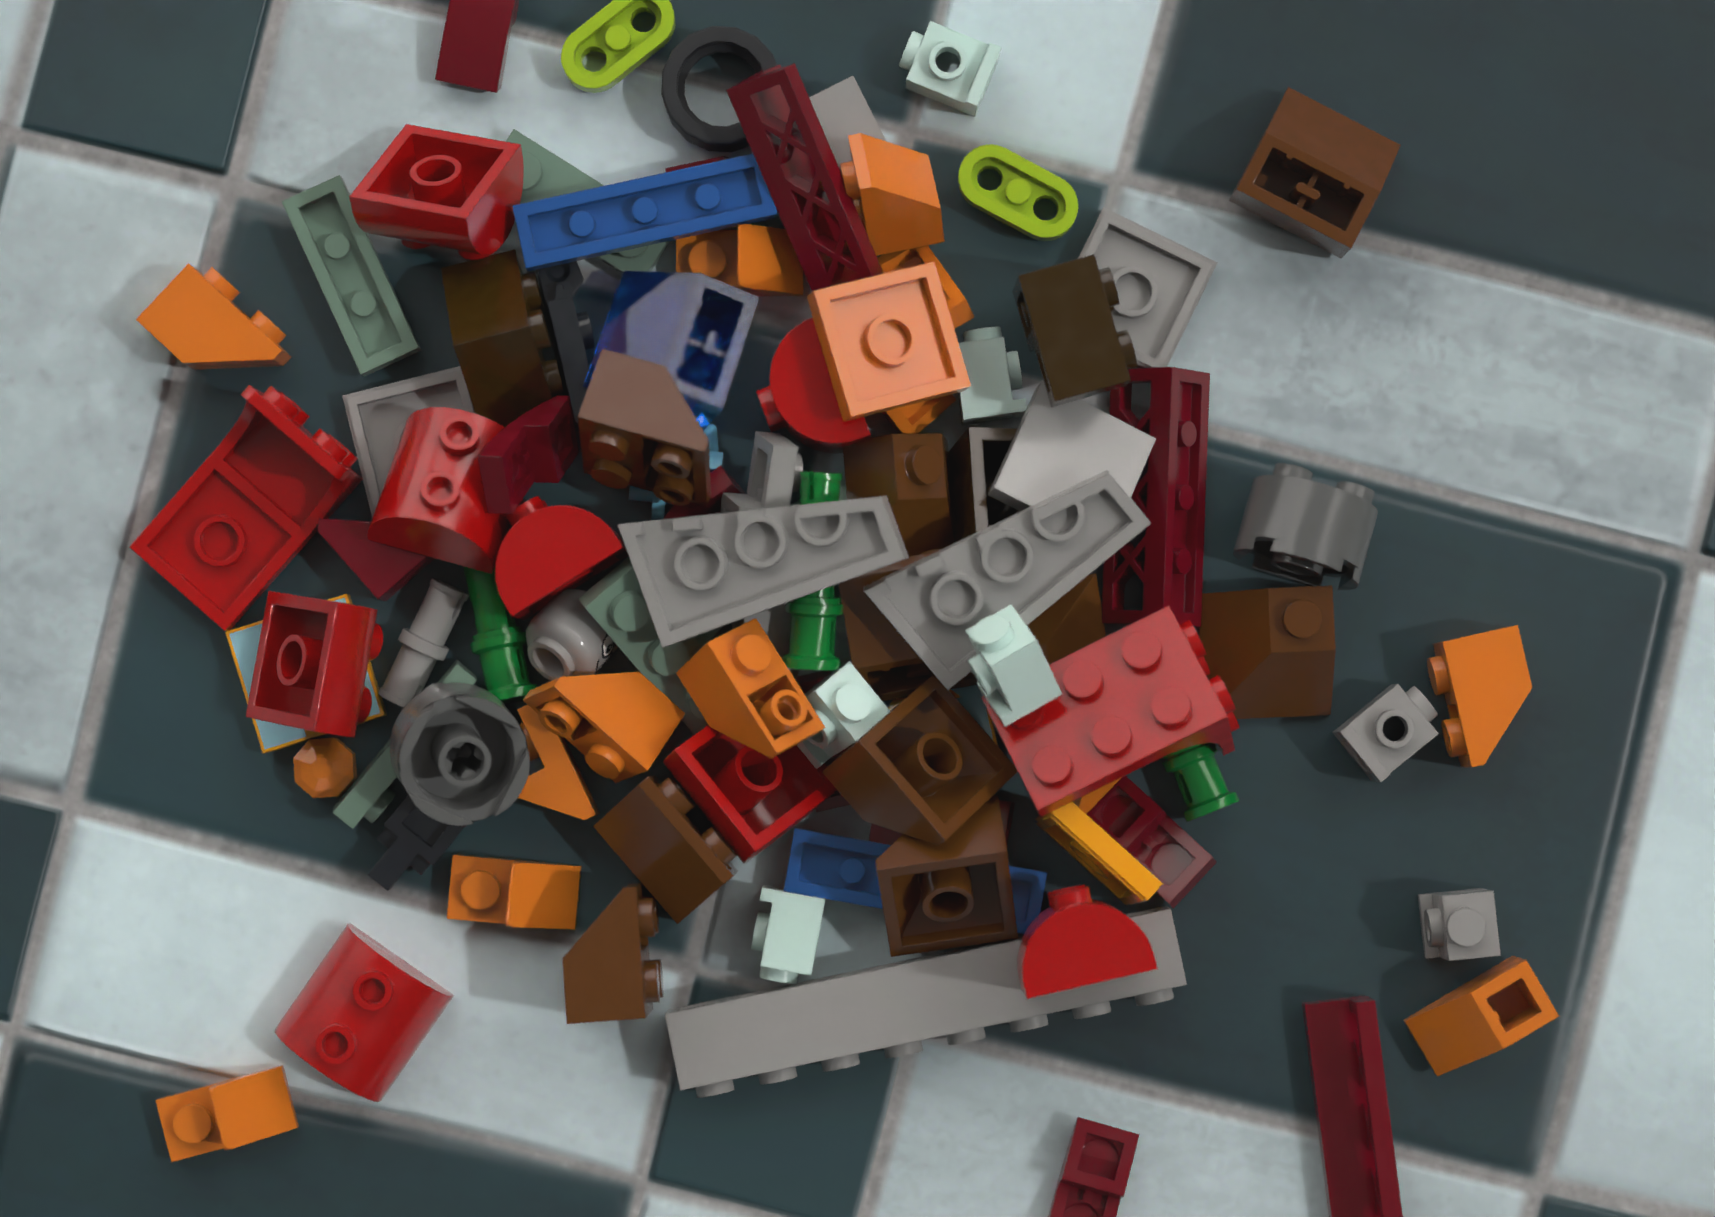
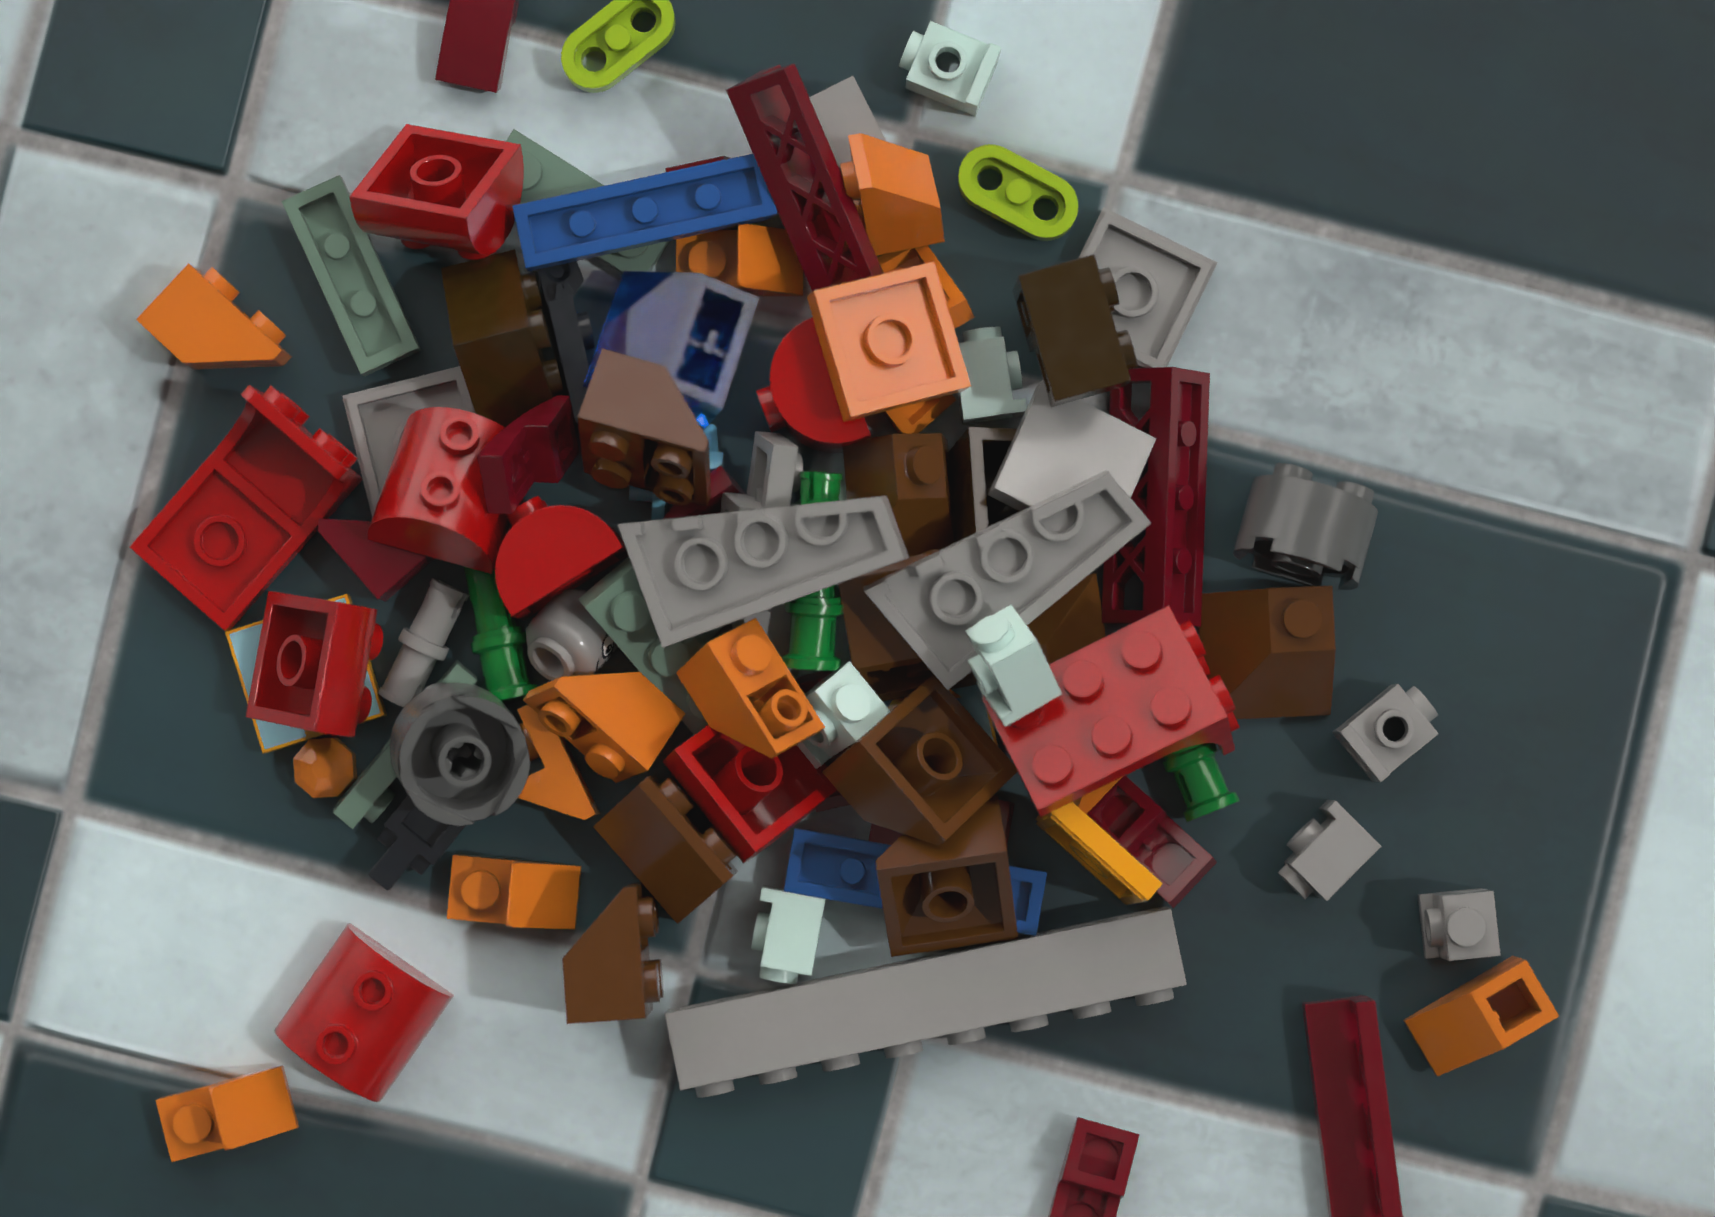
black tyre [661,26,777,152] -> none
red brick [1017,884,1157,999] -> none
reddish brown slope [1229,87,1401,259] -> none
orange slope [1427,625,1533,768] -> none
none -> light grey brick [1277,800,1381,901]

